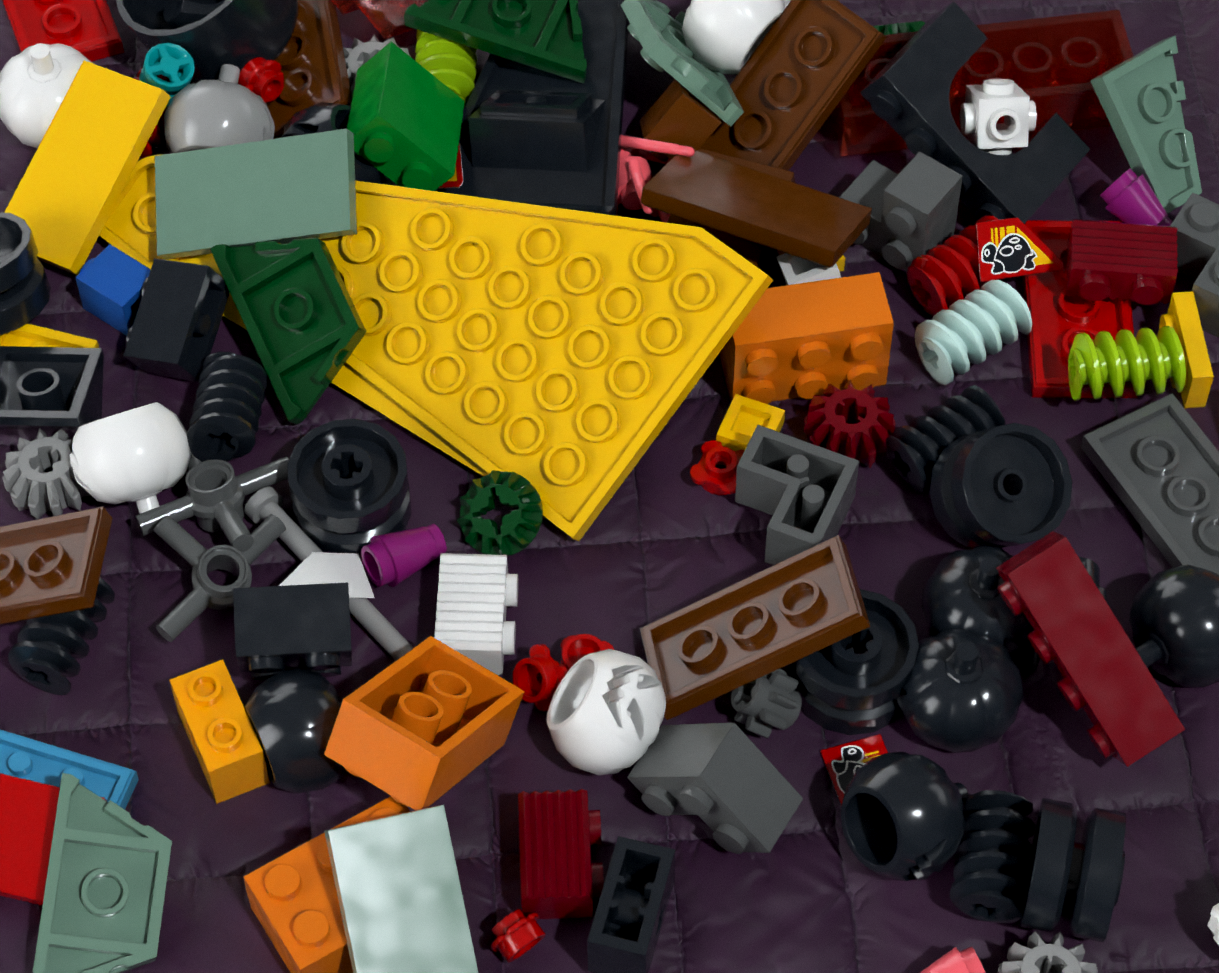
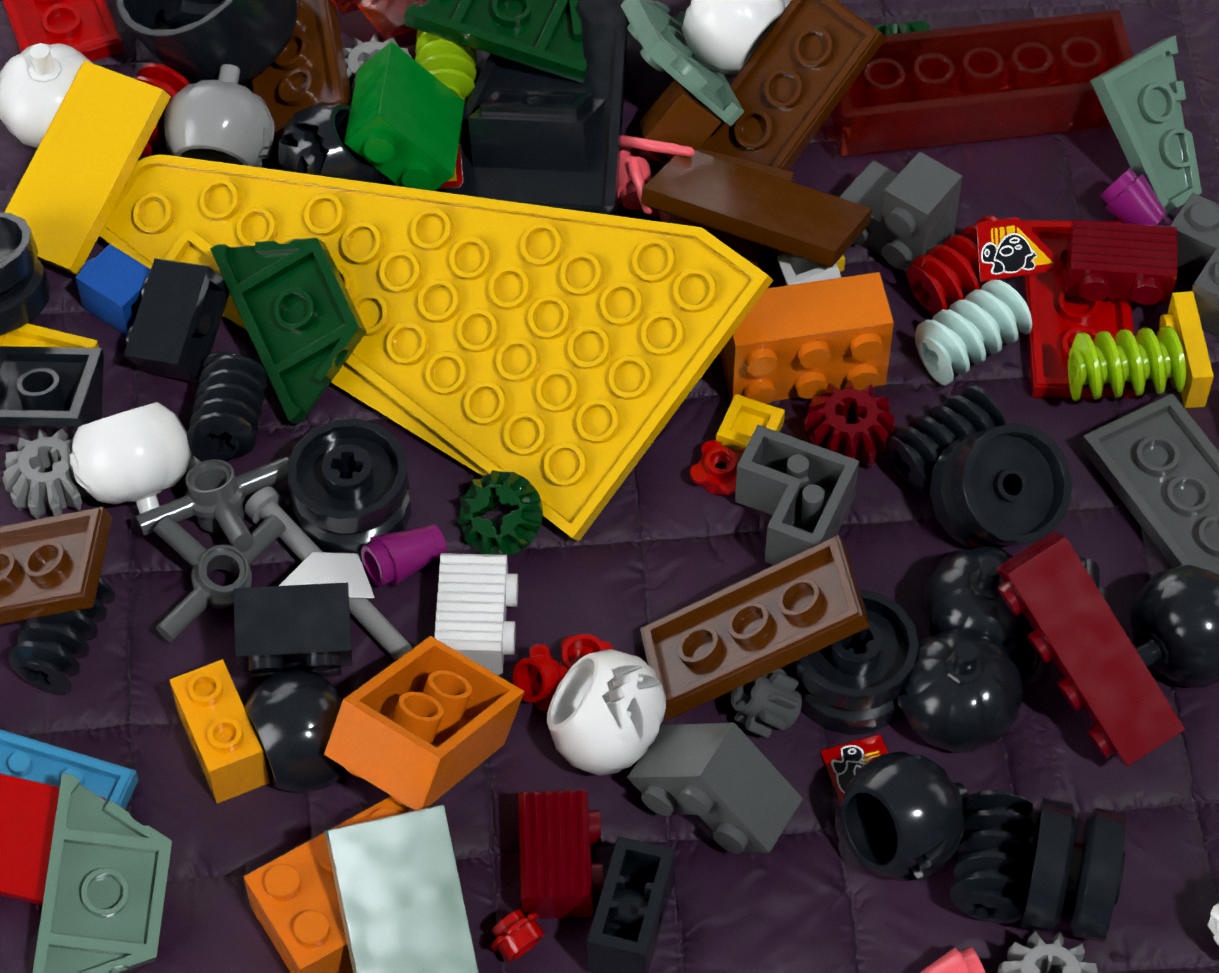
teal wheel [139,43,195,107] -> none
sand green tile [155,129,357,260] -> none
red plate [238,57,284,103] -> none
black arch [860,1,1090,224] -> none
white brick [959,79,1037,155] -> none

